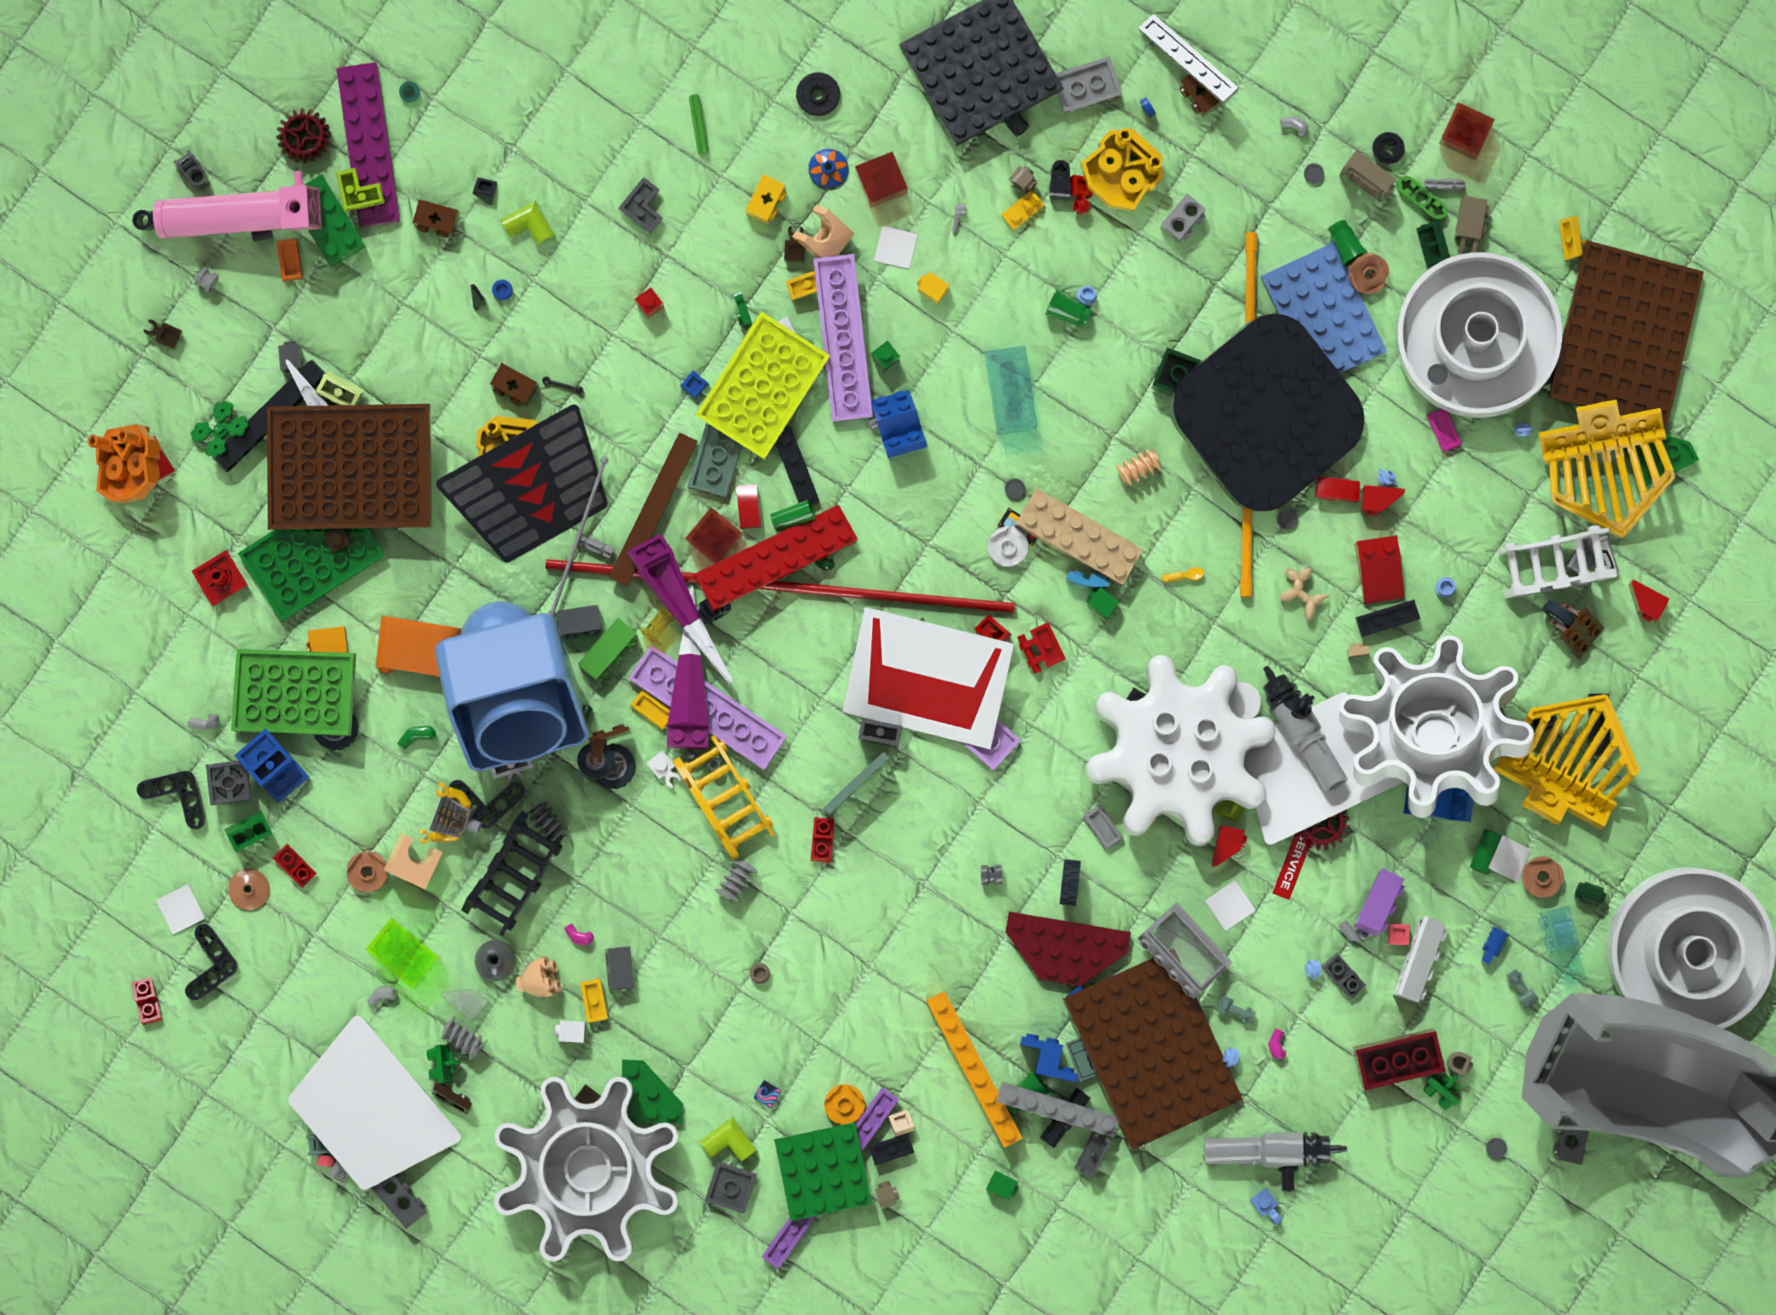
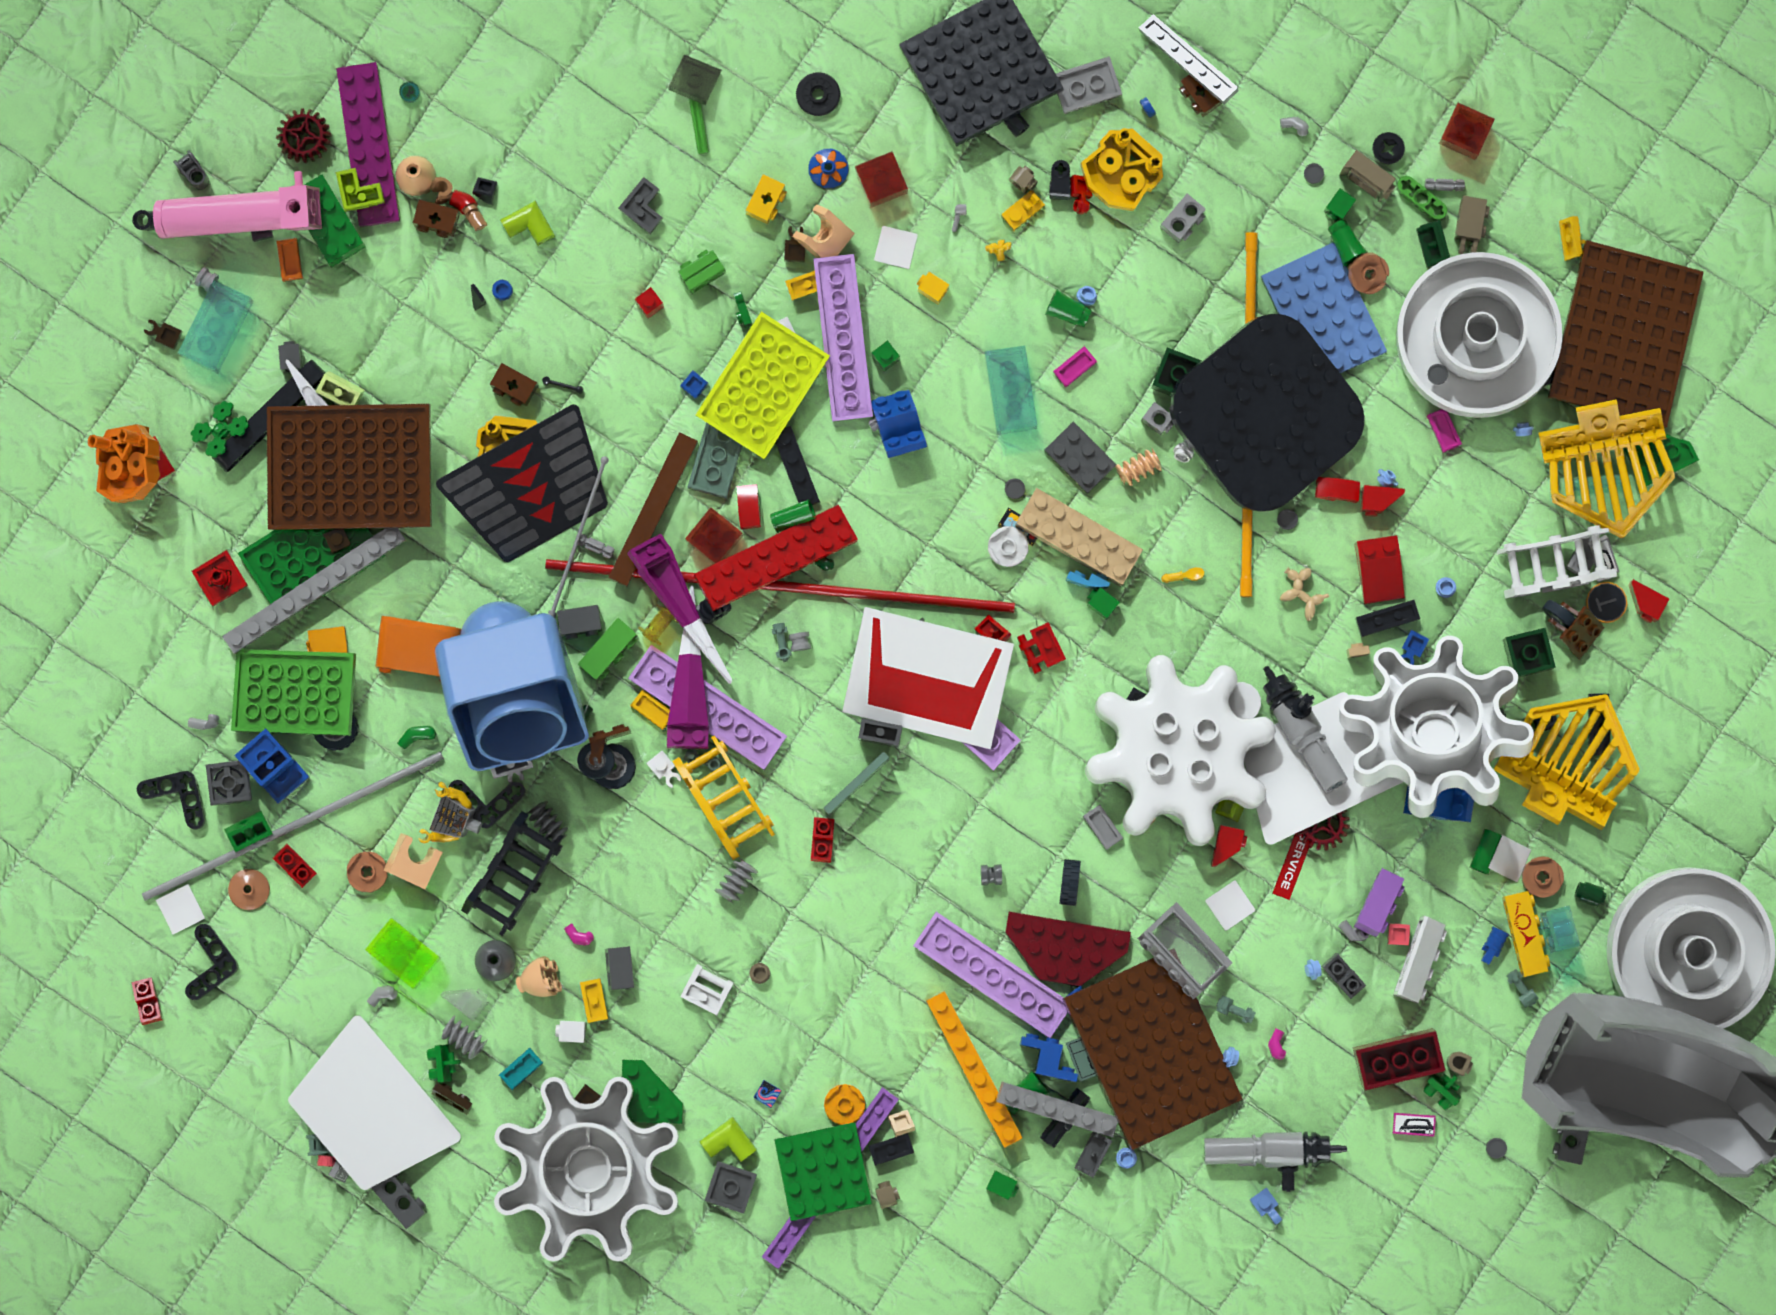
none -> light grey piece [142,752,444,901]
none -> clear light blue brick [178,280,254,374]
none -> light grey plate [222,528,406,654]
none -> light nougat piece [396,156,436,196]
none -> medium nougat piece [430,177,488,231]
none -> teal plate [499,1048,543,1091]
none -> clear smoke tile [668,55,722,105]
none -> bright green brick [678,250,726,294]
none -> white plate [680,964,734,1015]
none -> sand green bar [772,623,792,662]
none -> light grey wheel [789,632,811,652]
none -> lavender plate [913,912,1068,1038]
none -> yellow plant [985,240,1012,261]
none -> dark grey plate [1044,421,1117,494]
none -> dark pink tile [1053,346,1097,388]
none -> light blue plate [1116,1148,1137,1168]
none -> light grey brick [1141,402,1174,435]
none -> white plate [1173,441,1194,463]
none -> green brick [1324,188,1356,222]
none -> tile [1392,1113,1436,1137]
none -> blue plate [1401,629,1429,665]
none -> yellow brick [1502,891,1550,977]
none -> dark green brick [1503,627,1556,678]
none -> black tile [1585,582,1627,623]

